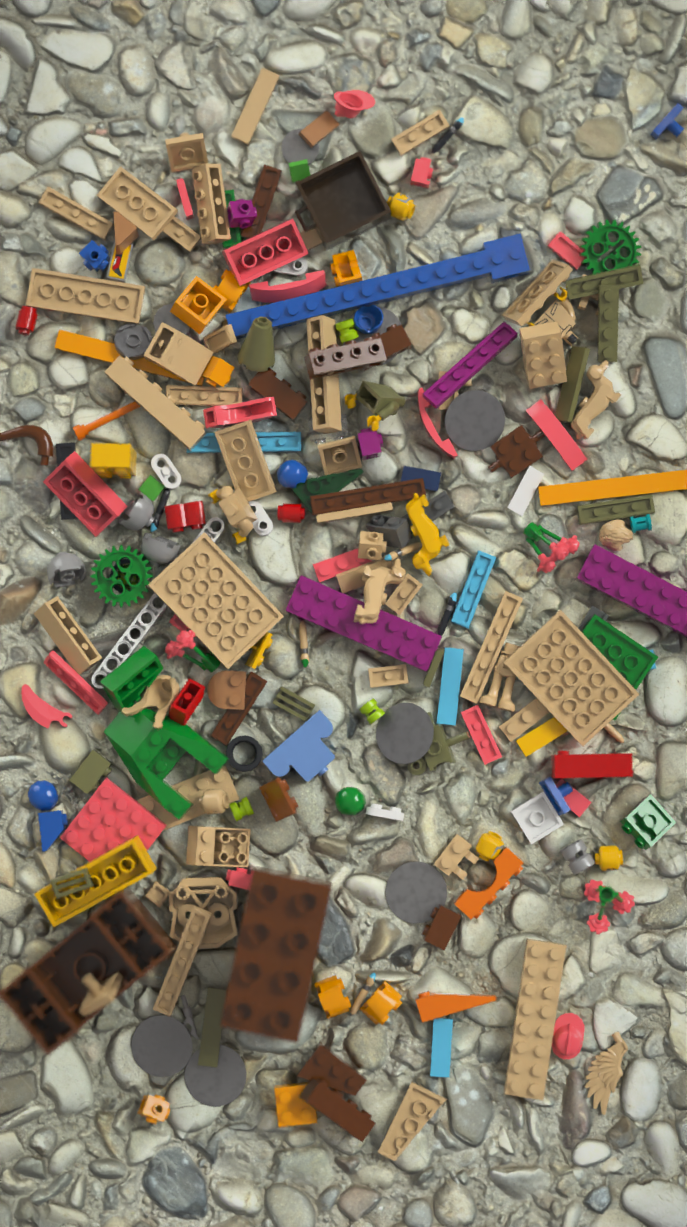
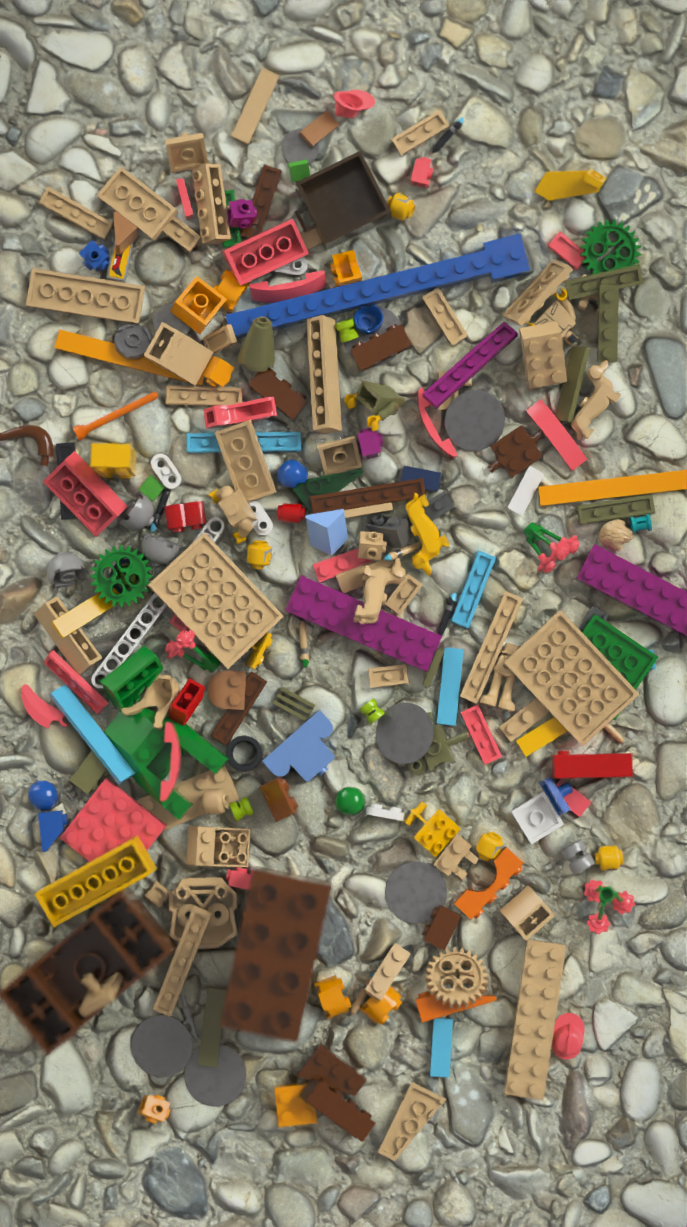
red brick [15,306,38,336] -> none
olive tile [50,867,94,899] -> none
tan brick [104,355,206,451] -> none
brick [304,337,387,379] -> none
tan animal [585,1032,628,1115] -> none
plate [620,794,676,850] -> none
blue tile [651,103,684,140] -> none
none -> medium azure tile [49,684,135,784]
none -> yellow tile [51,588,119,639]
none -> coral slope [160,722,181,801]
none -> yellow head [246,540,272,569]
none -> light blue slope [306,509,348,555]
none -> tan plate [364,943,411,1002]
none -> yellow plate [404,801,461,857]
none -> tan plate [422,288,468,346]
none -> tan gear [425,947,488,1009]
none -> tan slope [499,885,555,941]
none -> yellow piece [534,168,607,200]

